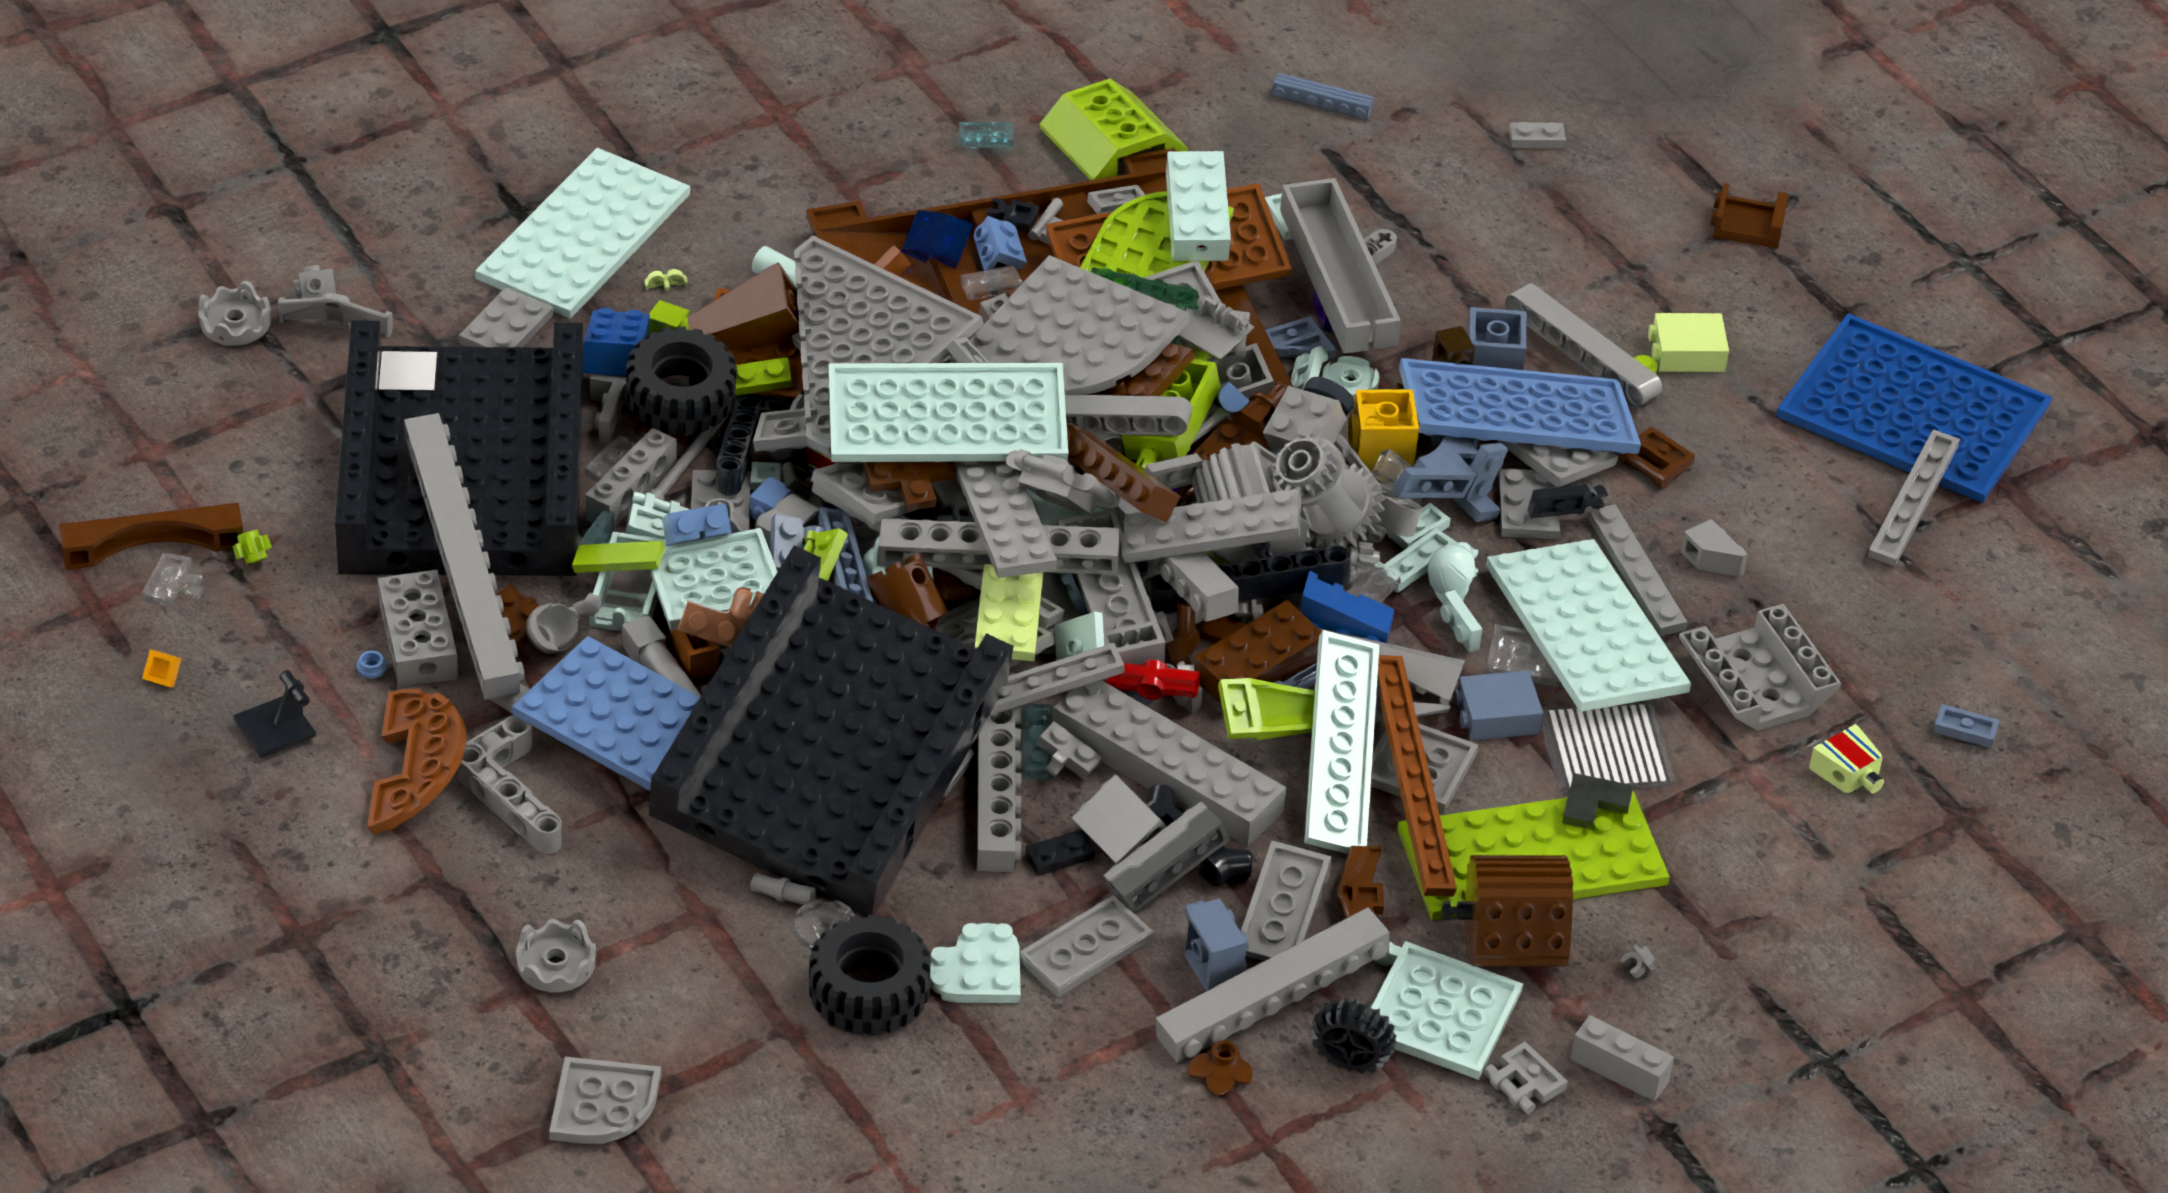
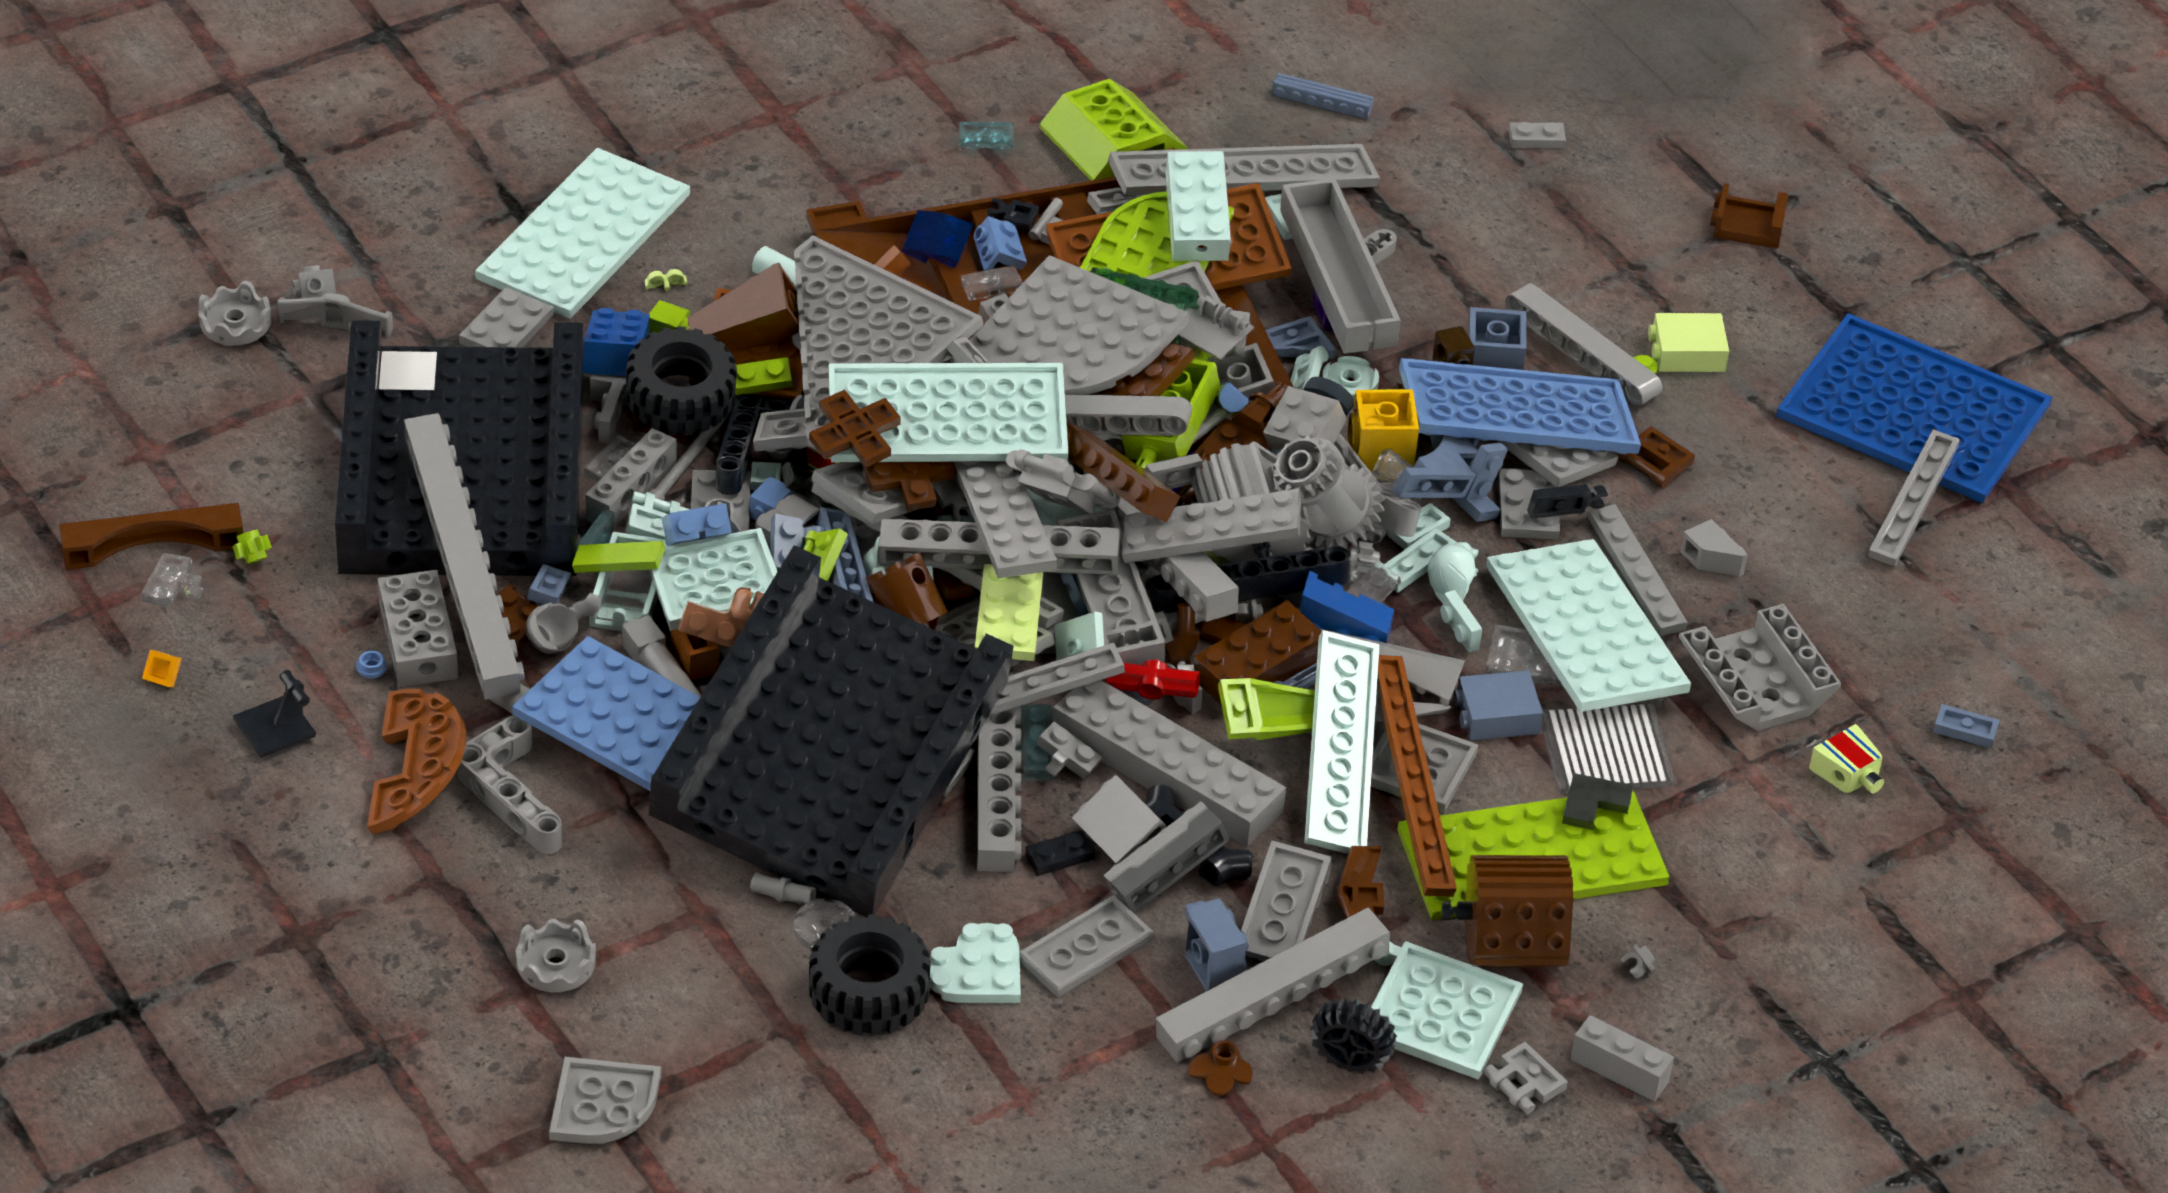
none -> sand blue plate [527,564,571,606]
none -> reddish brown plate [809,389,901,468]
none -> light grey plate [1108,144,1380,196]

